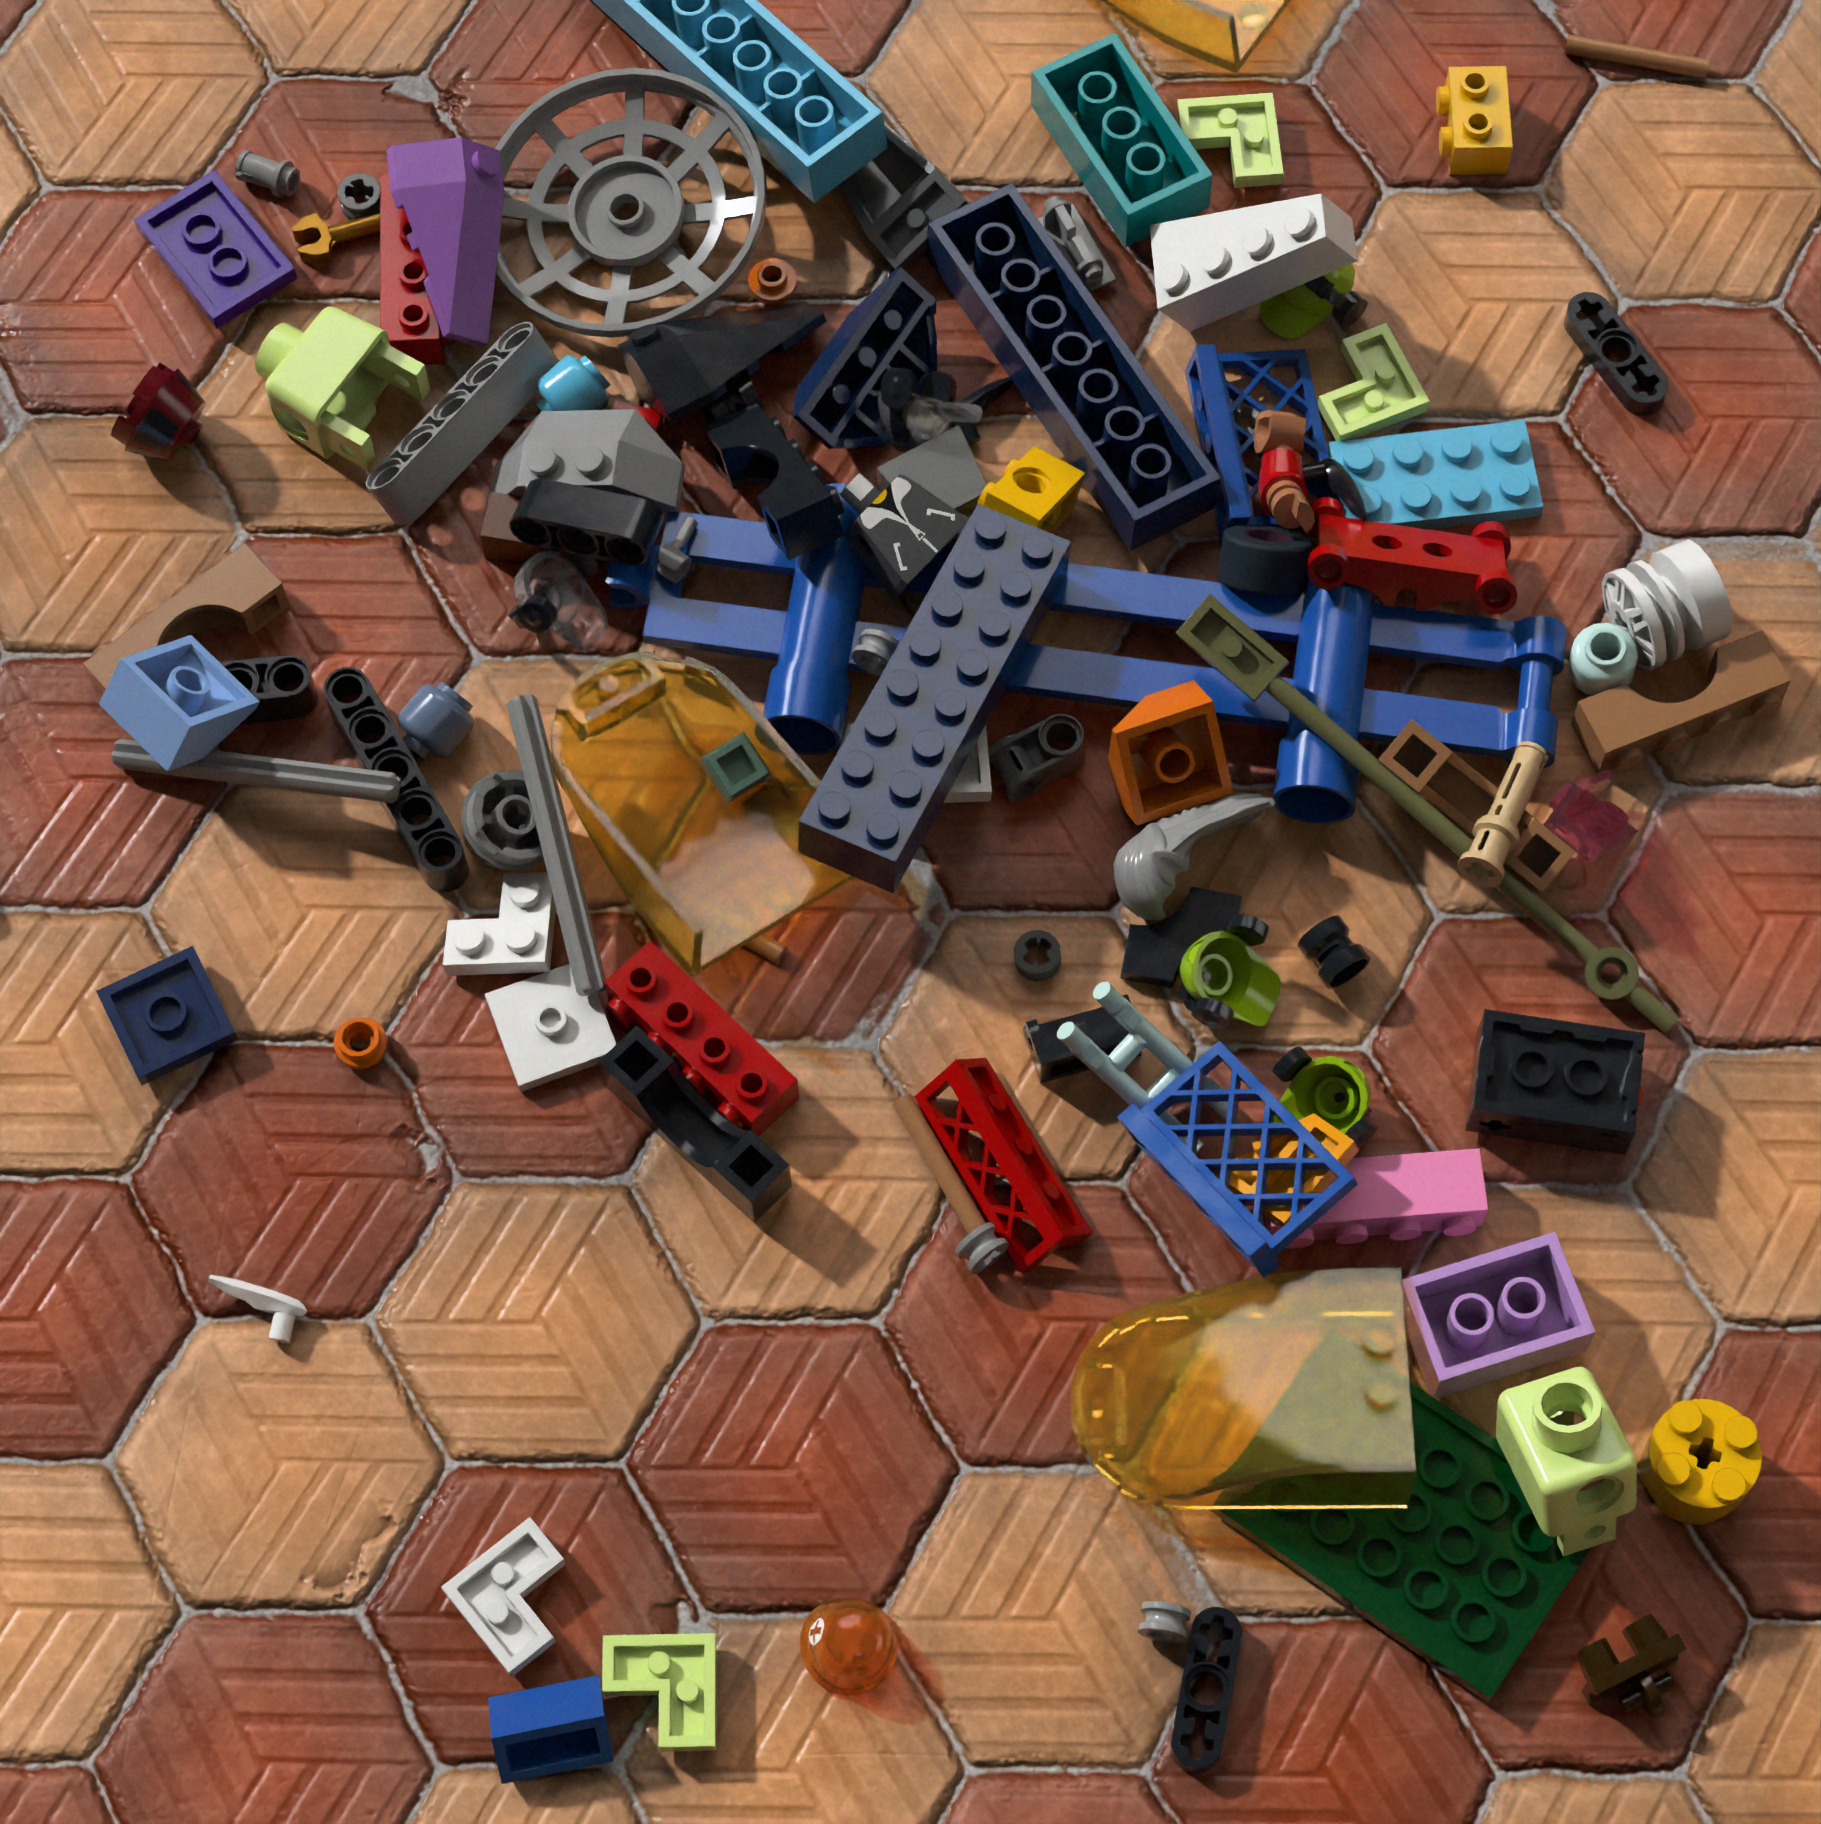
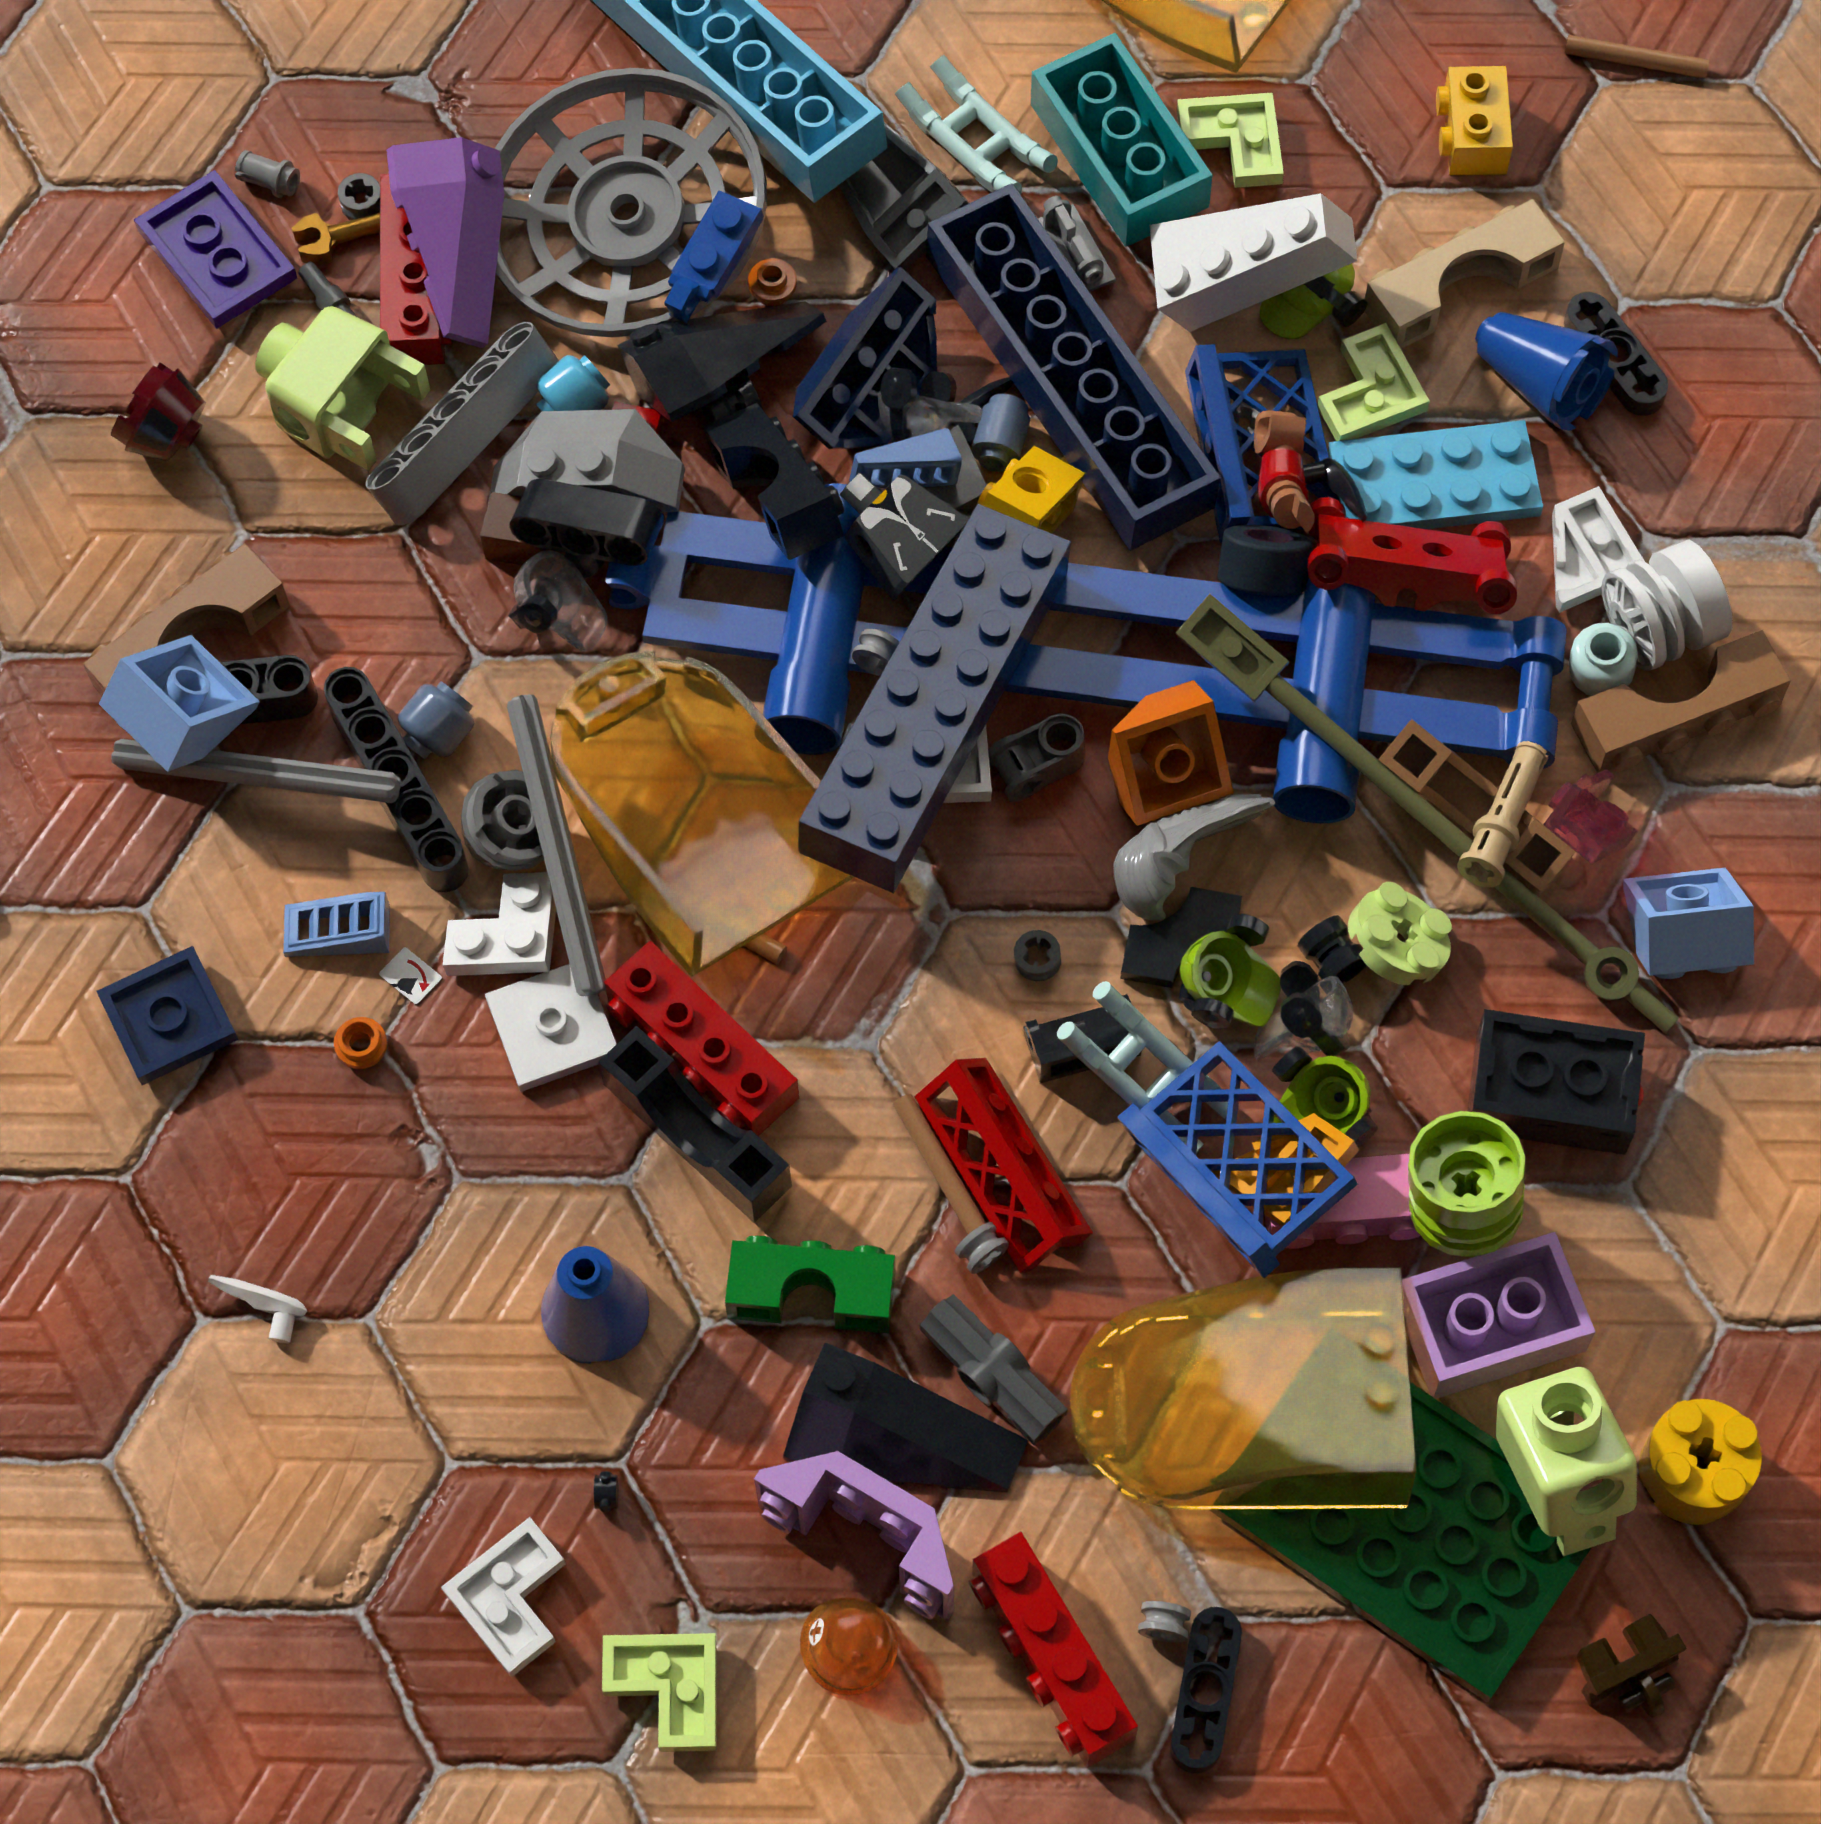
blue brick [488,1675,614,1784] -> none
light grey hand [657,517,698,583] -> none
sand green tile [699,732,772,804] -> none
none -> medium blue slope [283,892,390,957]
none -> dark grey bar [298,262,357,317]
none -> white sticker [379,947,442,1004]
none -> blue cone [541,1246,649,1364]
none -> black piece [594,1471,619,1512]
none -> blue hinge [664,190,764,323]
none -> green arch [725,1236,896,1334]
none -> lavender slope [754,1451,954,1621]
none -> black wedge [783,1343,1029,1493]
none -> medium blue slope [849,428,962,488]
none -> light aqua piece [895,55,1058,195]
none -> dark grey piece [920,1294,1068,1445]
none -> red brick [969,1532,1138,1768]
none -> sand blue brick [971,394,1030,472]
none -> cap [1254,961,1354,1061]
none -> yellowish green plate [1348,882,1452,985]
none -> tan arch [1365,199,1565,349]
none -> lime wheel [1408,1111,1526,1257]
none -> blue cone [1475,312,1618,431]
none -> white wing [1552,486,1645,613]
none -> light blue slope [1623,867,1754,979]

